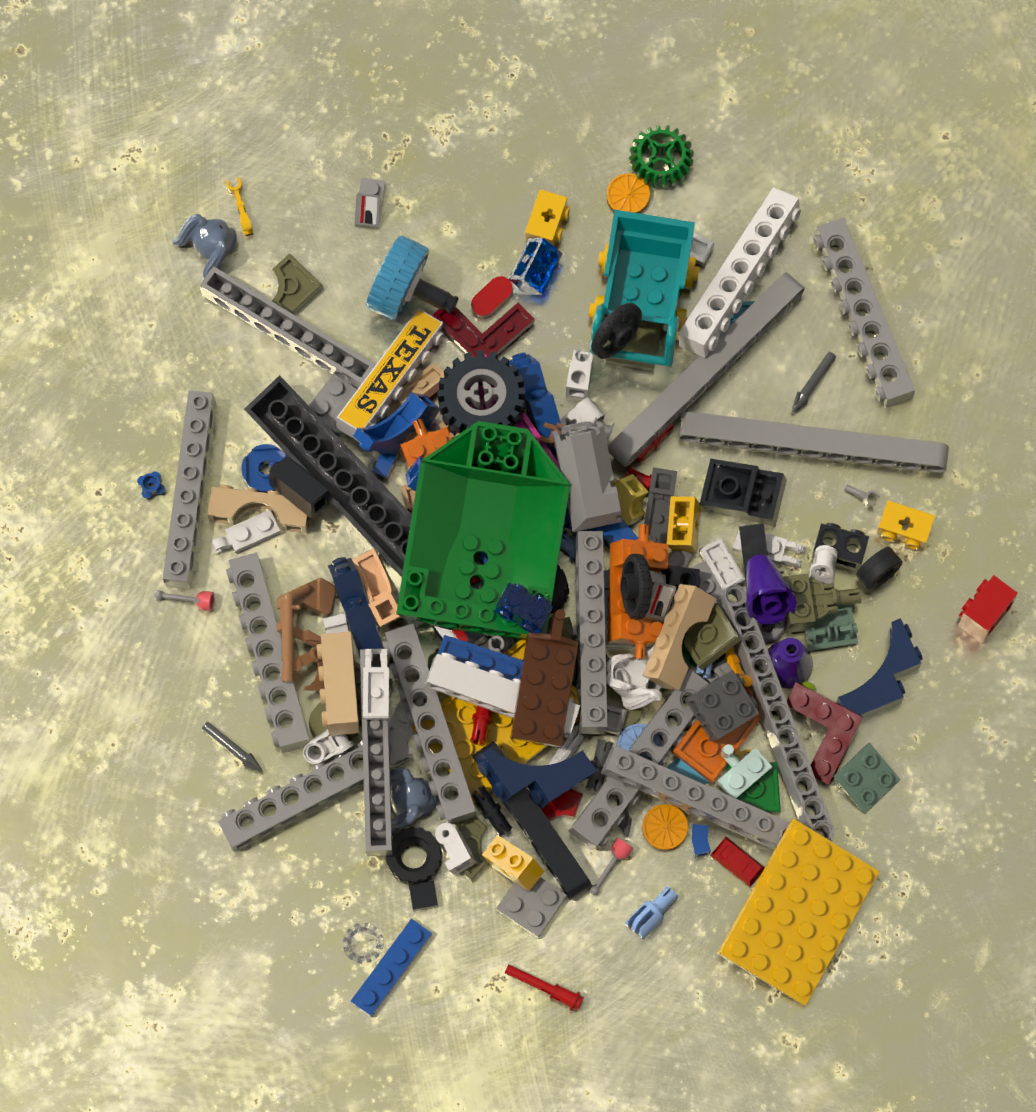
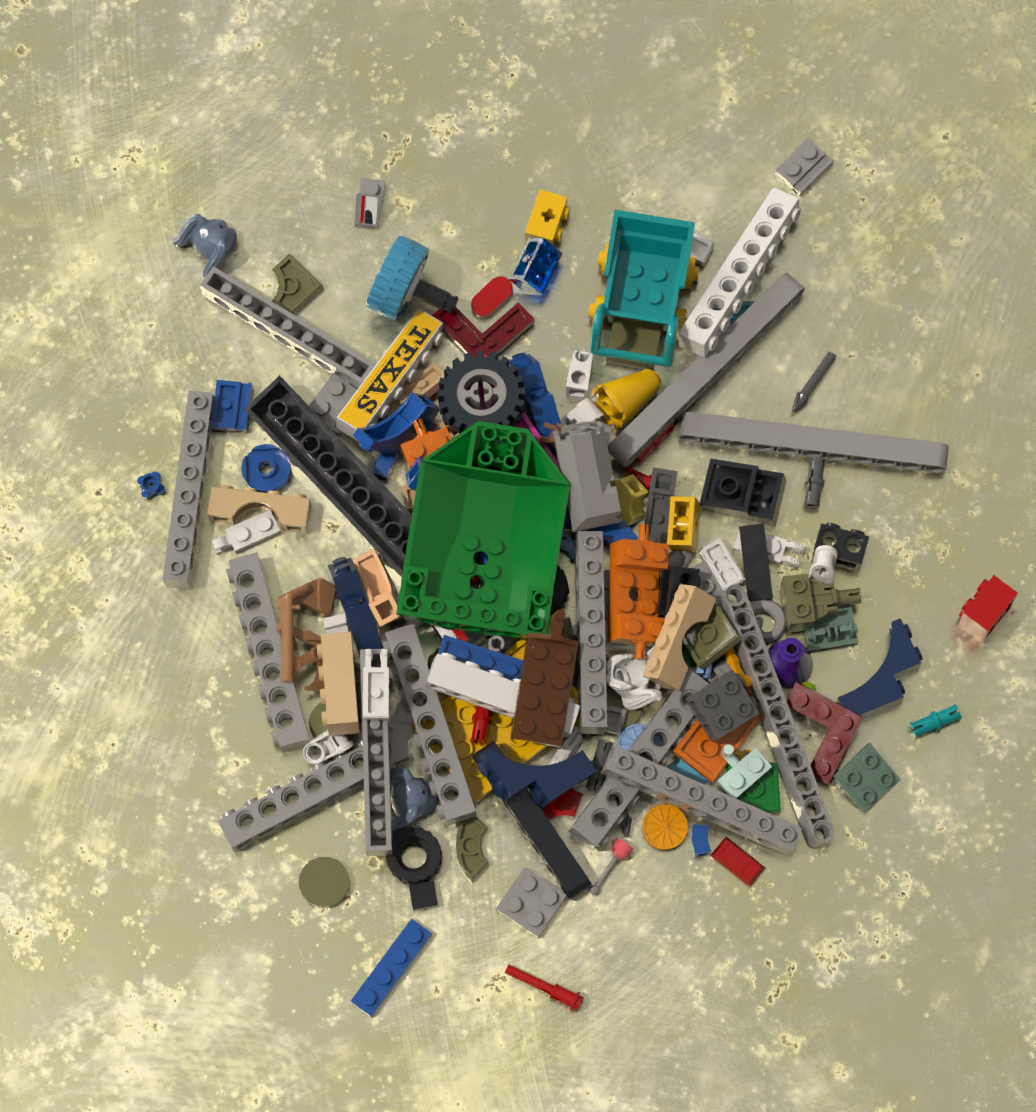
hinge [154,590,215,612] -> none
dark grey piece [202,722,262,772] -> none
yellow piece [226,177,253,235] -> none
black brick [269,456,329,519] -> none
clear gear [343,923,384,964] -> none
white leg [435,823,477,875] -> none
black pin [471,785,512,836] -> none
yellow brick [482,835,544,891] -> none
clear blue brick [494,583,554,634] -> none
black wheel [591,303,642,359] -> none
light orange wheel [607,173,650,213] -> none
black wheel [620,554,652,620] -> none
light blue arm [625,886,678,940] -> none
green gear [629,124,694,189] -> none
slope [644,571,676,622] -> none
yellow plate [717,819,880,1006] -> none
dark purple cone [746,555,797,624] -> none
light grey brick [813,217,915,408] -> none
light grey hand [845,484,880,507] -> none
black tyre [856,547,903,591] -> none
yellow brick [877,500,935,550] -> none
none -> blue plate [211,380,253,432]
none -> olive tile [299,857,350,908]
none -> yellow cone [592,369,661,430]
none -> light grey plate [775,138,834,196]
none -> dark grey pin [804,456,826,508]
none -> teal pin [909,704,962,738]

